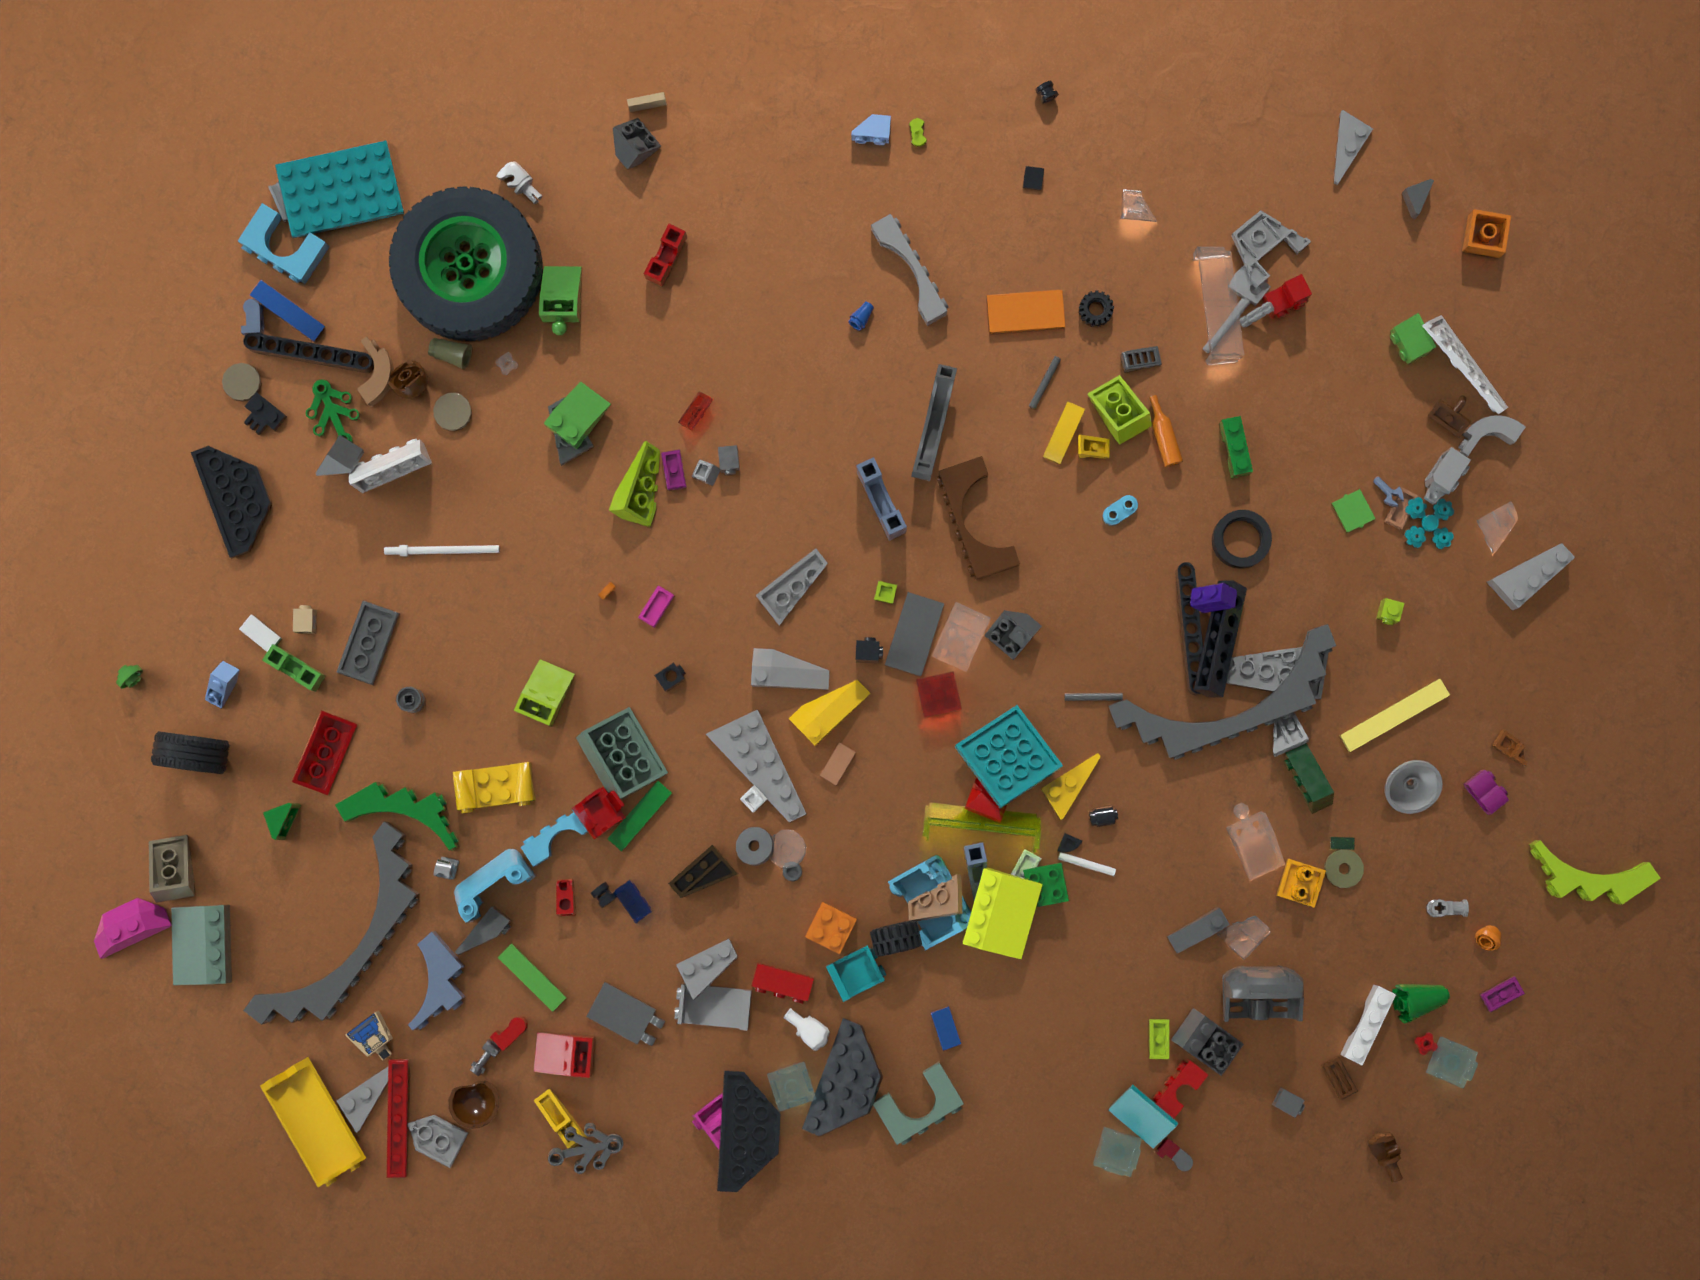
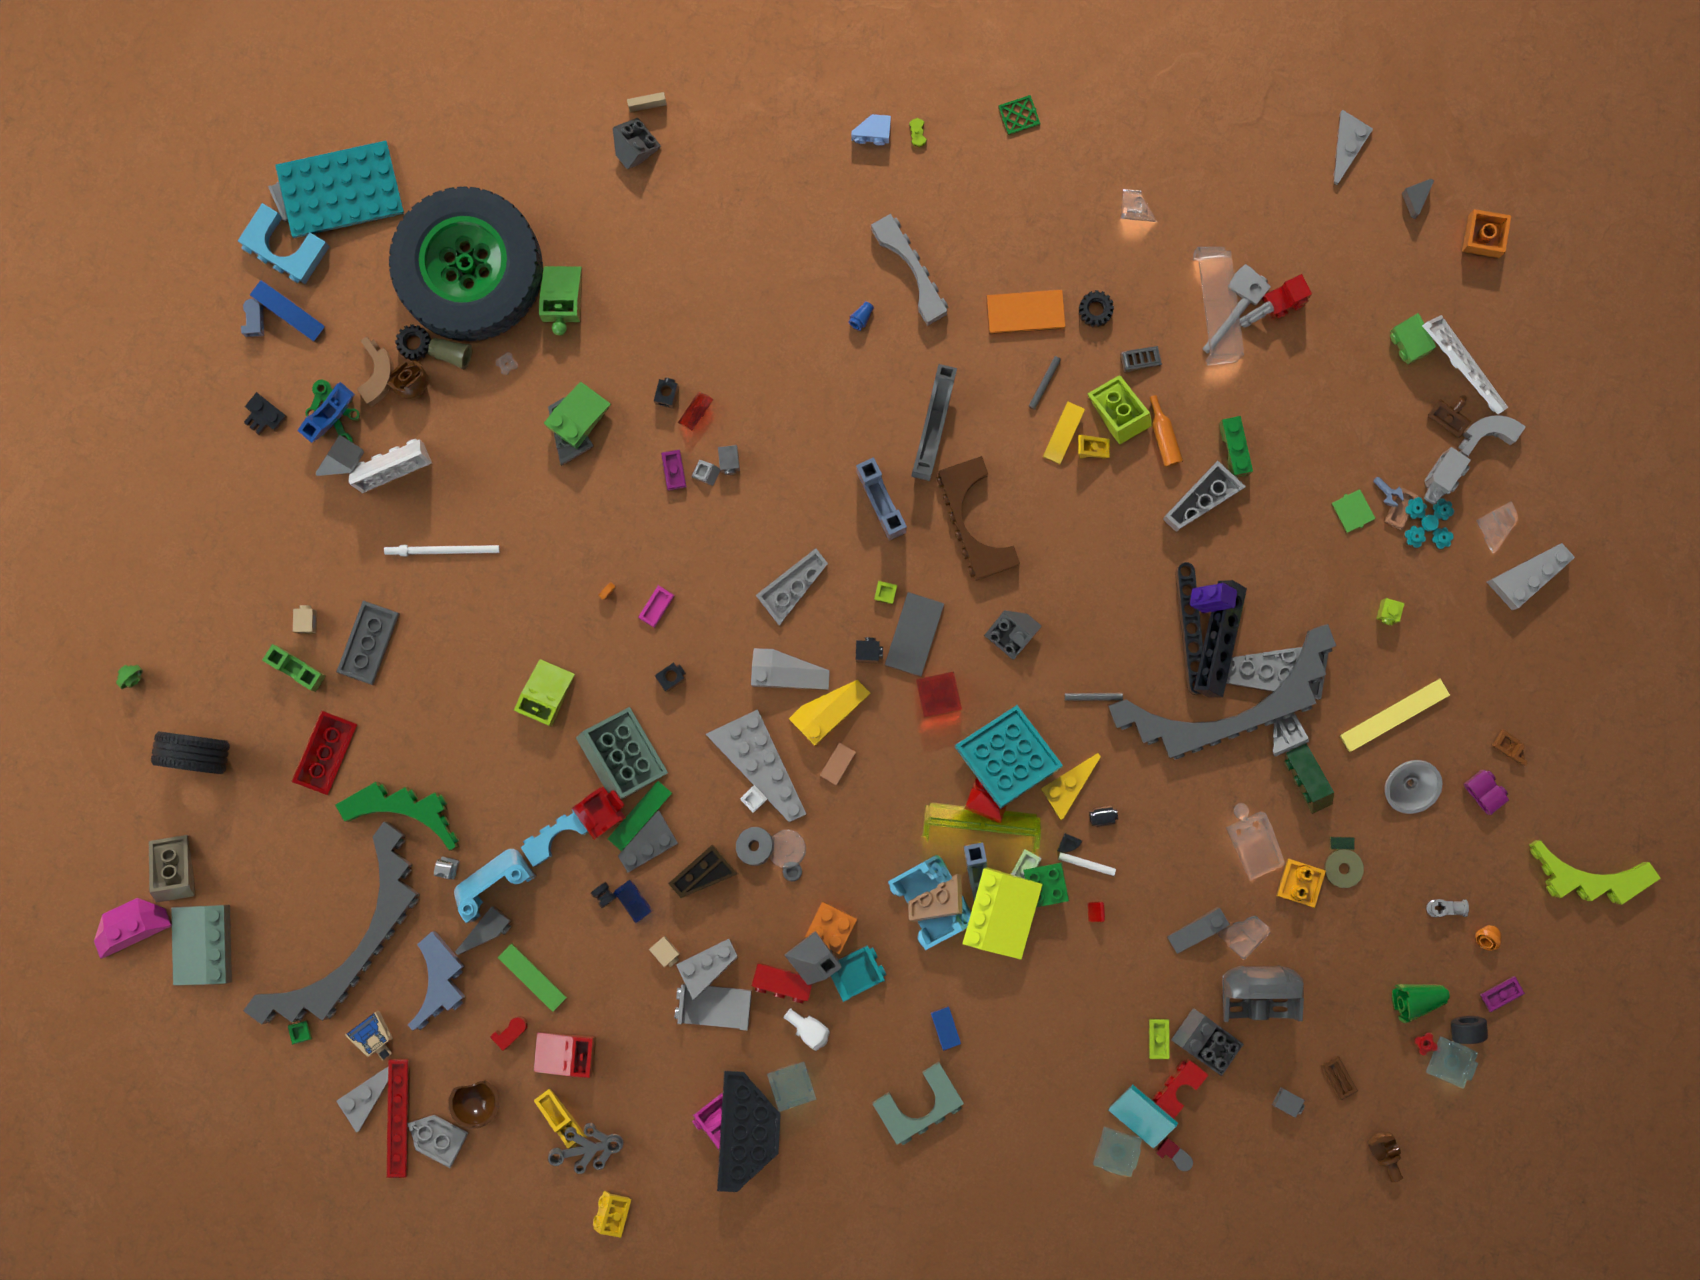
black plate [191,446,272,559] -> none
light blue slope [205,661,239,708] -> none
dark tan tile [222,363,261,401] -> none
white tile [239,614,282,651] -> none
black beam [243,333,374,373] -> none
yellow cylinder [260,1057,366,1187] -> none
green slope [263,803,301,840] -> none
dark grey wheel [396,687,426,713] -> none
dark tan tile [433,393,472,431] -> none
yellow piece [453,762,536,814] -> none
flat silver bar [470,1039,501,1076] -> none
white piece [497,162,543,204] -> none
red leg [556,879,576,917] -> none
dark grey tile [586,982,665,1046] -> none
lime wedge [609,441,660,526] -> none
red arch [643,223,687,287] -> none
black plate [802,1018,883,1136] -> none
black tyre [870,920,922,956] -> none
clear slope [932,602,991,672] -> none
black slope [1023,166,1044,190] -> none
black wheel [1035,81,1059,104] -> none
medium azure plate [1102,495,1138,526] -> none
black tyre [1212,510,1272,569] -> none
light grey wing [1231,210,1311,288] -> none
white arch [1340,985,1396,1065] -> none
none -> green tile [288,1020,312,1045]
none -> blue arch [297,382,355,443]
none -> black tyre [395,324,431,361]
none -> yellow bracket [593,1191,631,1238]
none -> dark grey wing [618,810,678,873]
none -> tan brick [649,936,680,967]
none -> black brick [654,378,679,409]
none -> dark grey slope [784,931,842,985]
none -> green window [998,95,1041,135]
none -> red slope [1087,902,1105,922]
none -> light grey wedge [1163,461,1246,532]
none -> black tyre [1451,1016,1488,1044]

